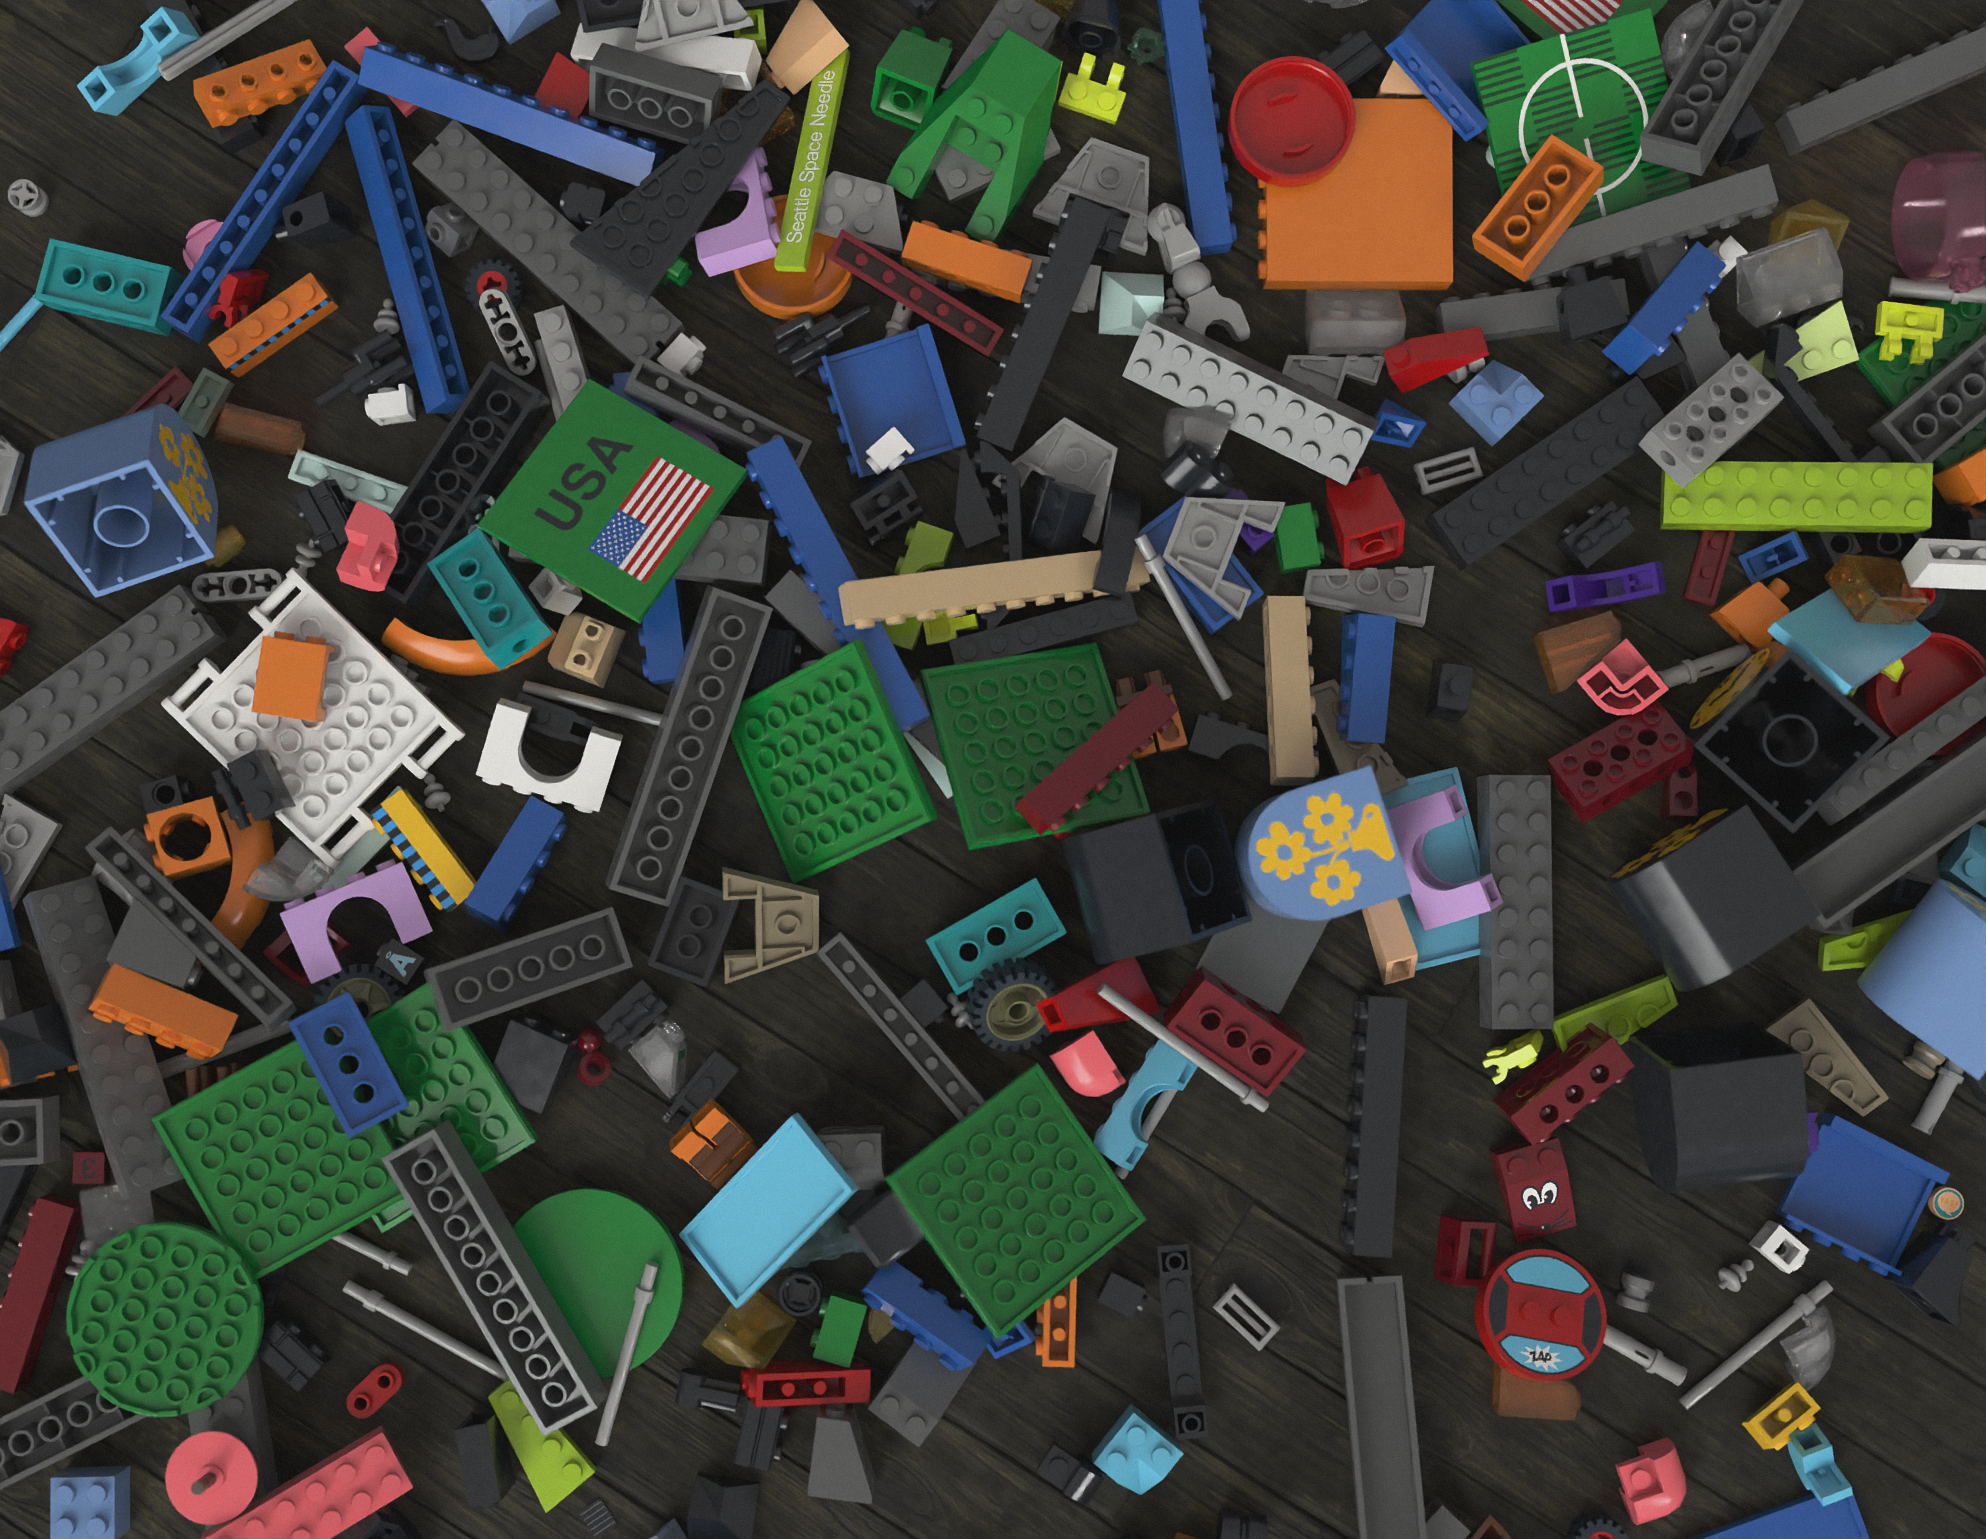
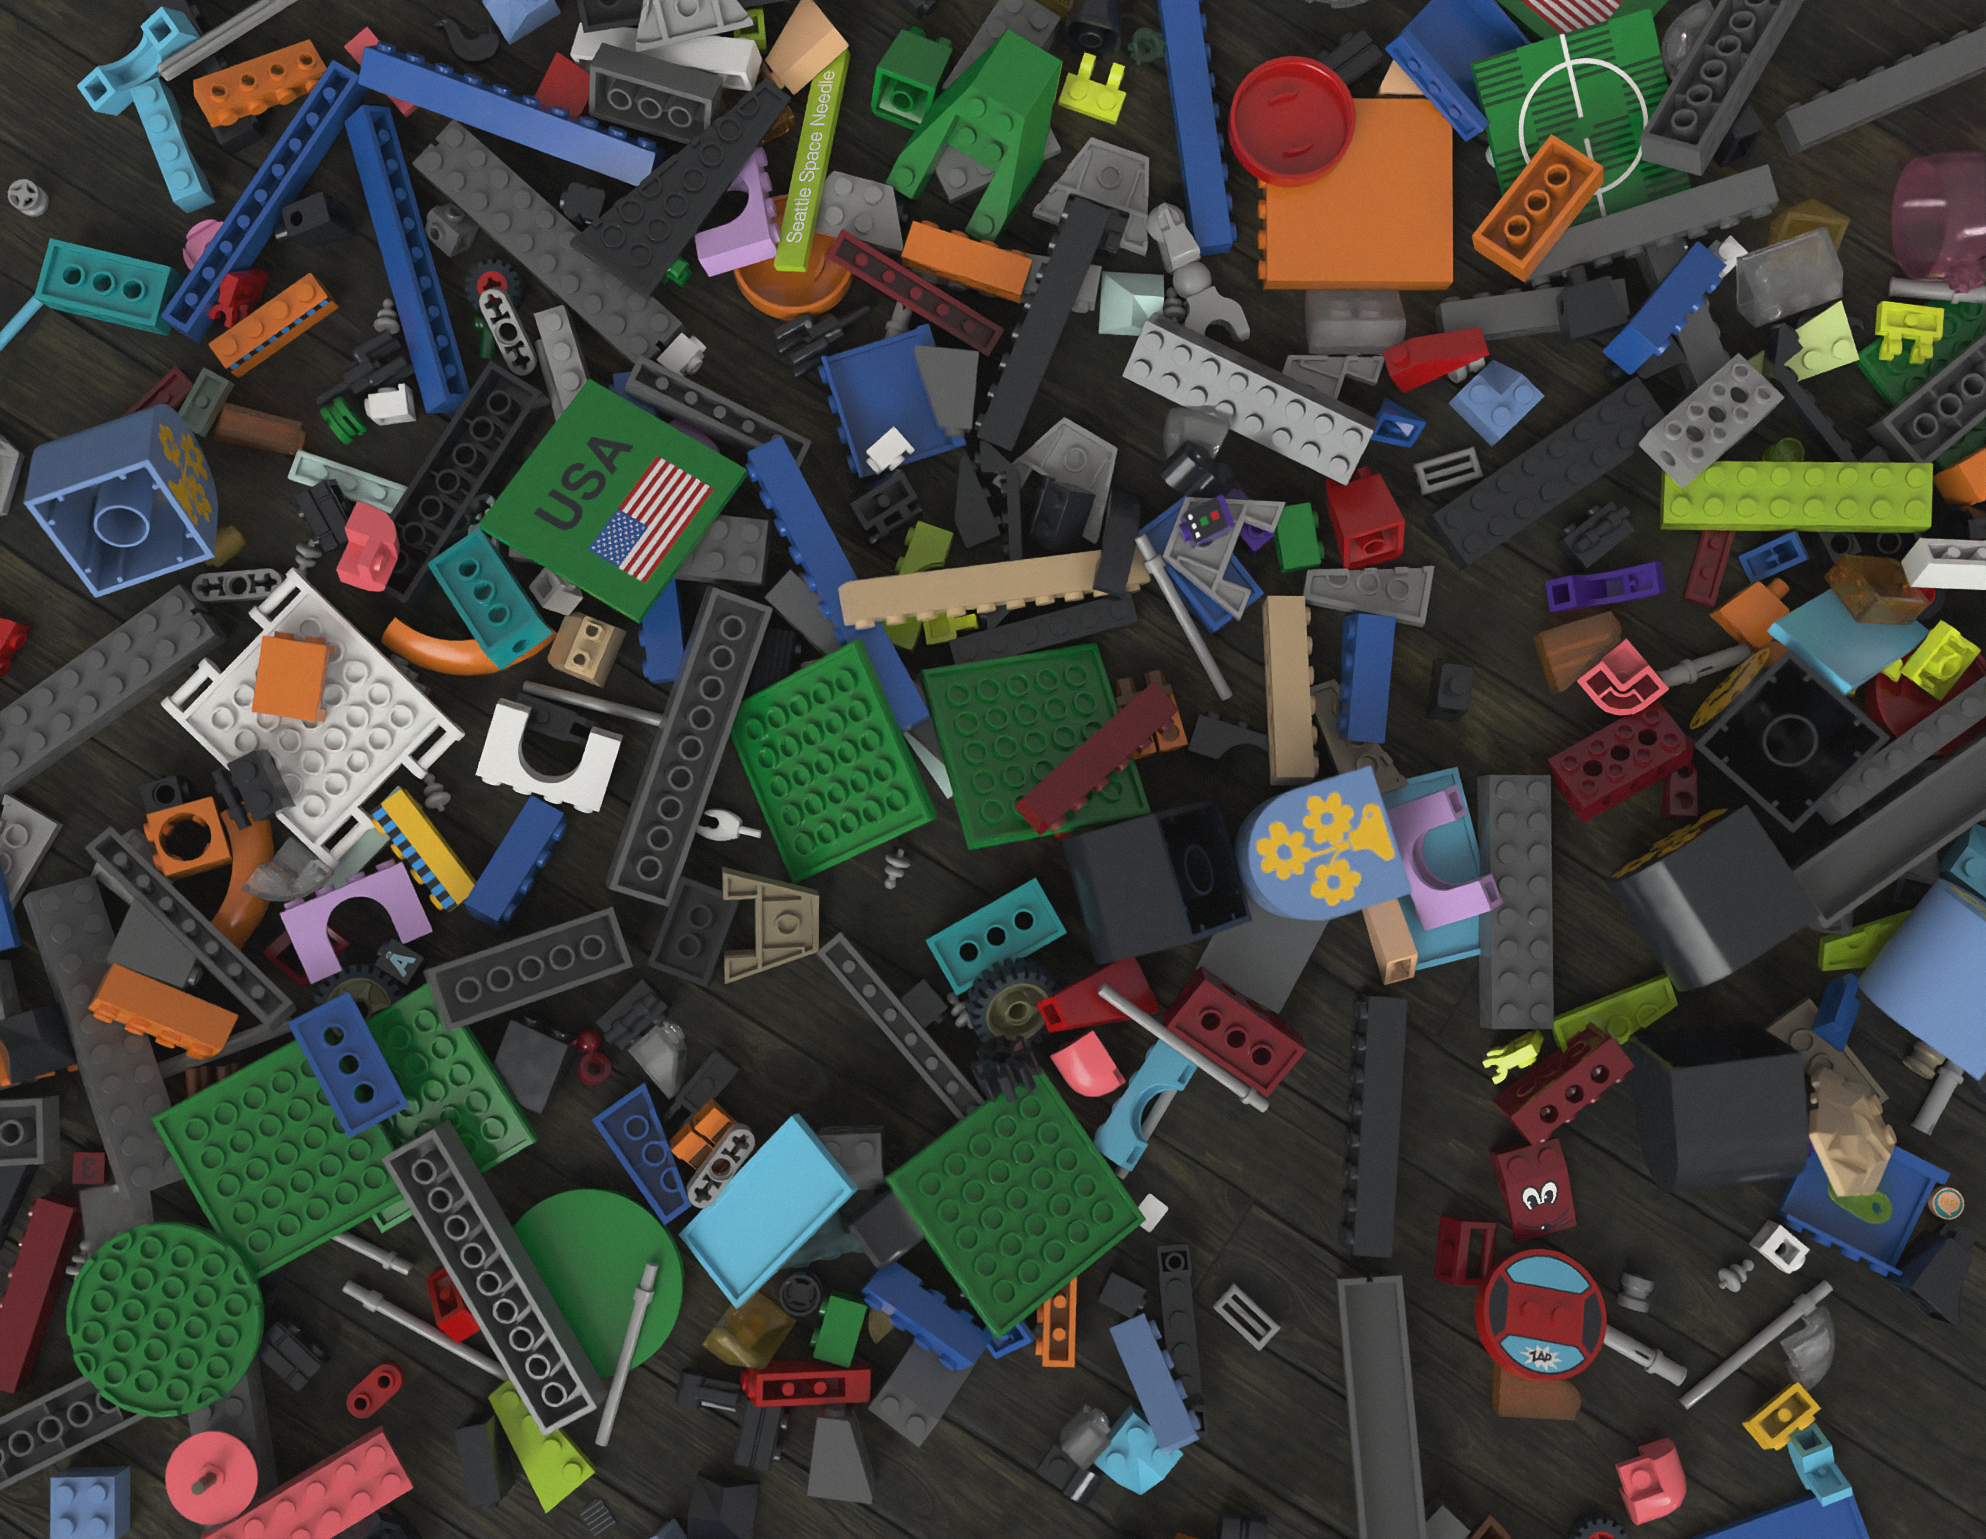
none -> medium azure arch [129,78,216,213]
none -> green wheel [319,395,367,445]
none -> red slope [426,1267,480,1343]
none -> dark green arm [473,314,497,359]
none -> blue wedge [592,1082,692,1225]
none -> light grey beam [687,1124,755,1208]
none -> white hand [696,808,762,841]
none -> light grey hair [885,848,911,889]
none -> dark grey slope [913,345,979,438]
none -> black gear [971,1035,1042,1102]
none -> clear brick [1060,1404,1112,1471]
none -> medium blue brick [1109,1313,1201,1455]
none -> white sticker [1138,1194,1168,1232]
none -> slope [1178,494,1235,548]
none -> clear neon green wheel [1763,437,1805,462]
none -> tan wedge [1809,1067,1897,1196]
none -> blue panel [1811,973,1861,1052]
none -> clear neon green plate [1828,1182,1893,1224]
none -> neon yellow brick [1900,620,1981,701]

